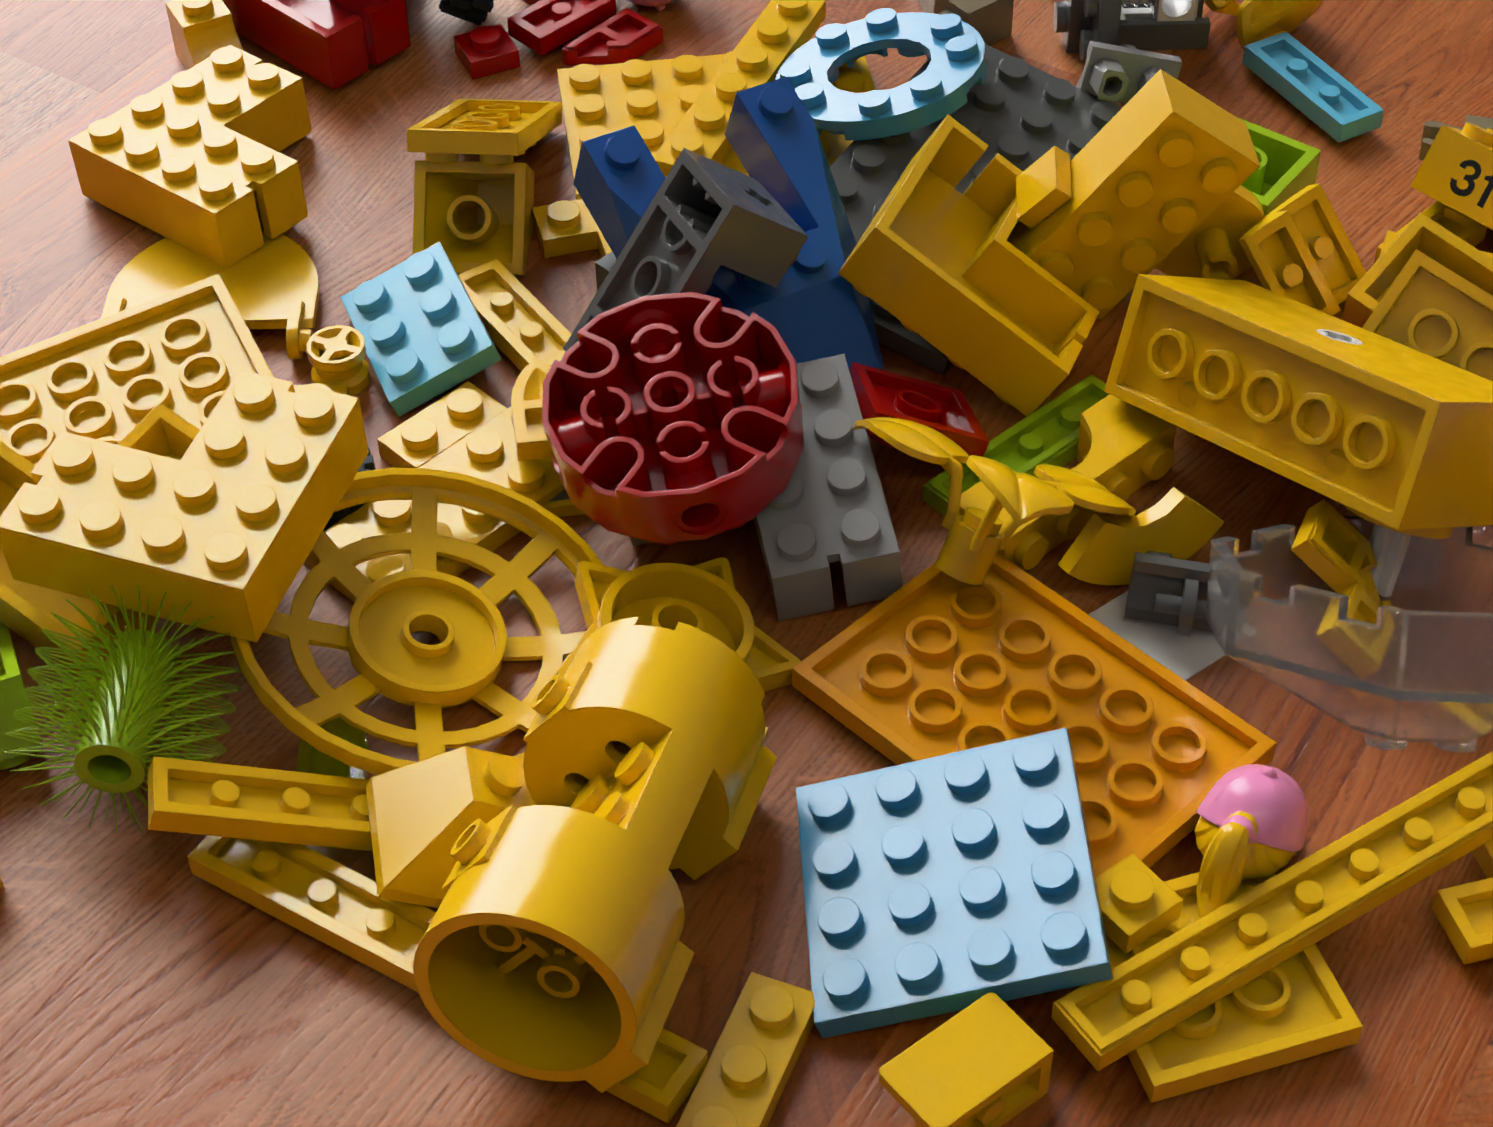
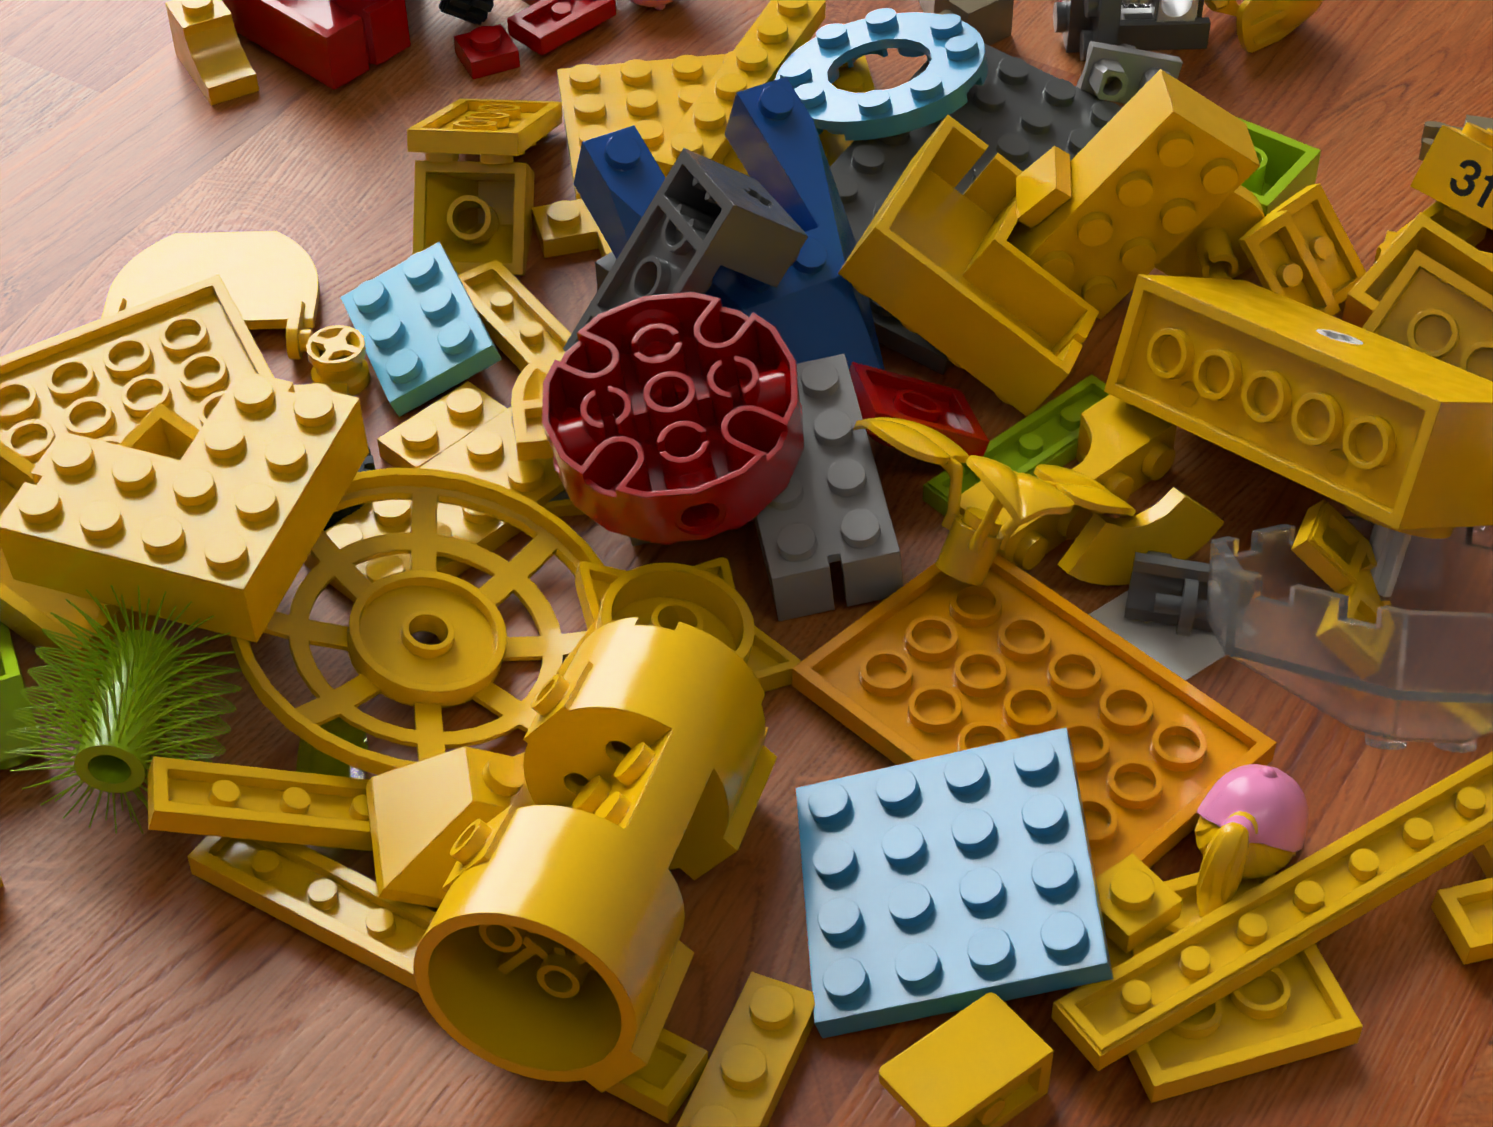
yellow piece [68,45,312,269] -> none
red tile [562,8,664,66] -> none
medium azure plate [1242,32,1384,143] -> none

